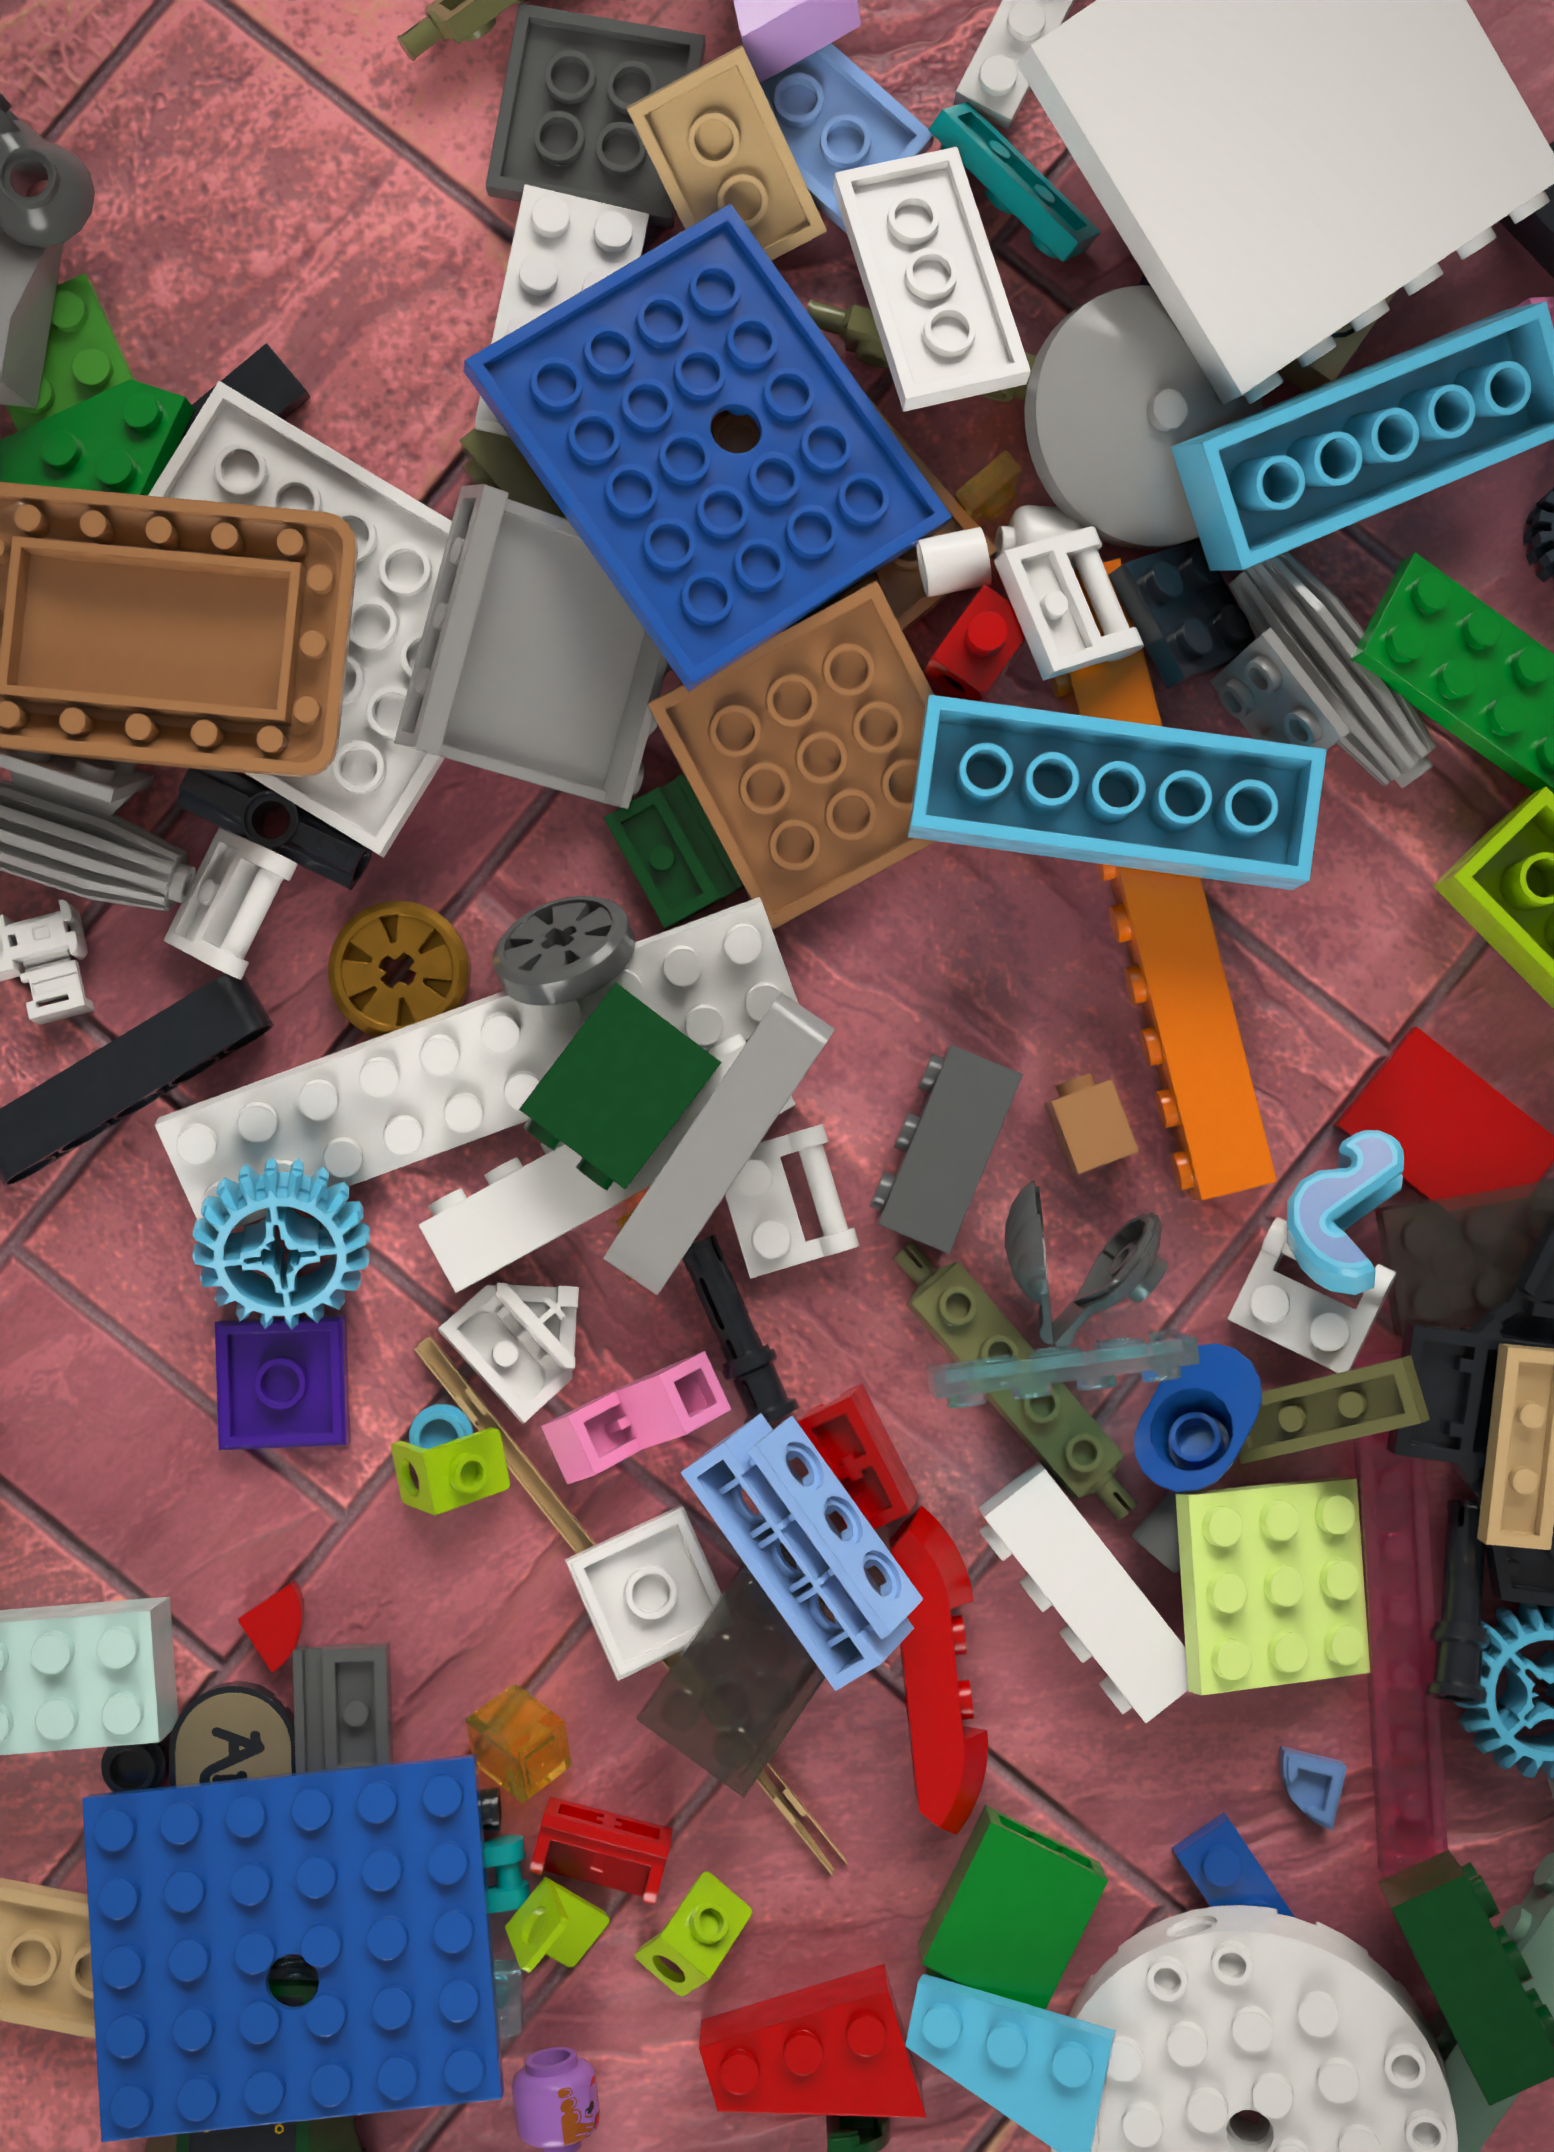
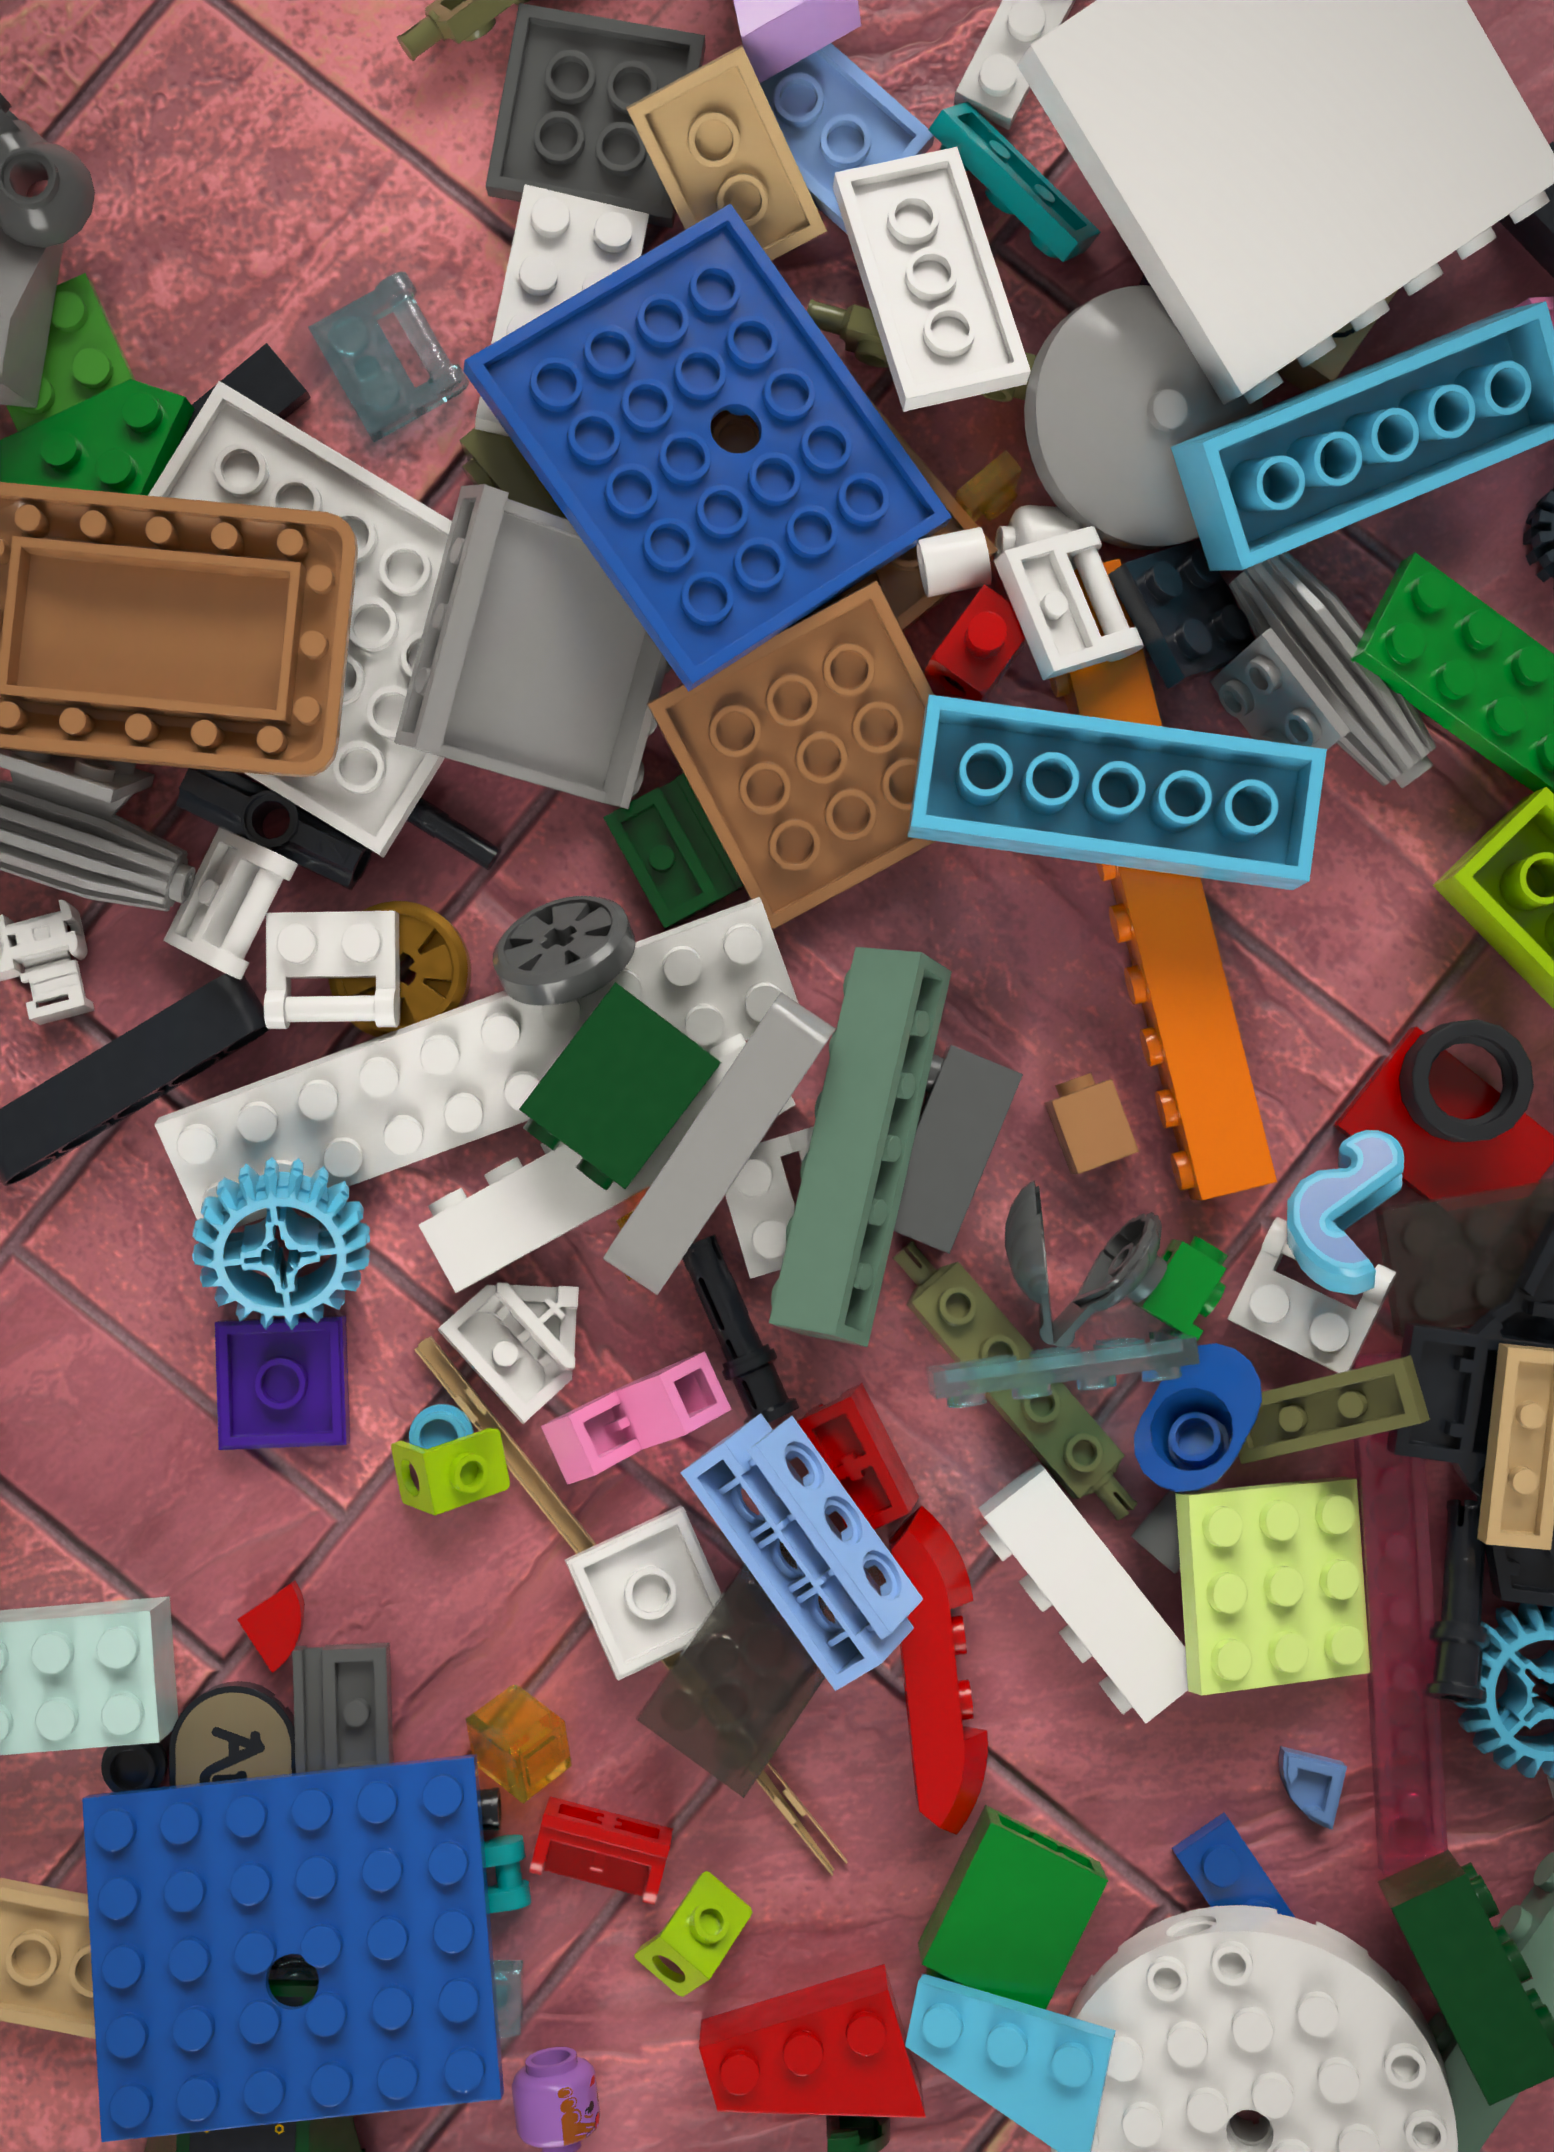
lime bracket [505,1877,610,1973] -> none
none -> white plate [264,911,400,1029]
none -> clear light blue plate [308,272,469,442]
none -> black piece [407,797,501,870]
none -> sand green brick [769,947,952,1347]
none -> green brick [1133,1236,1228,1341]
none -> black tyre [1399,1019,1534,1142]

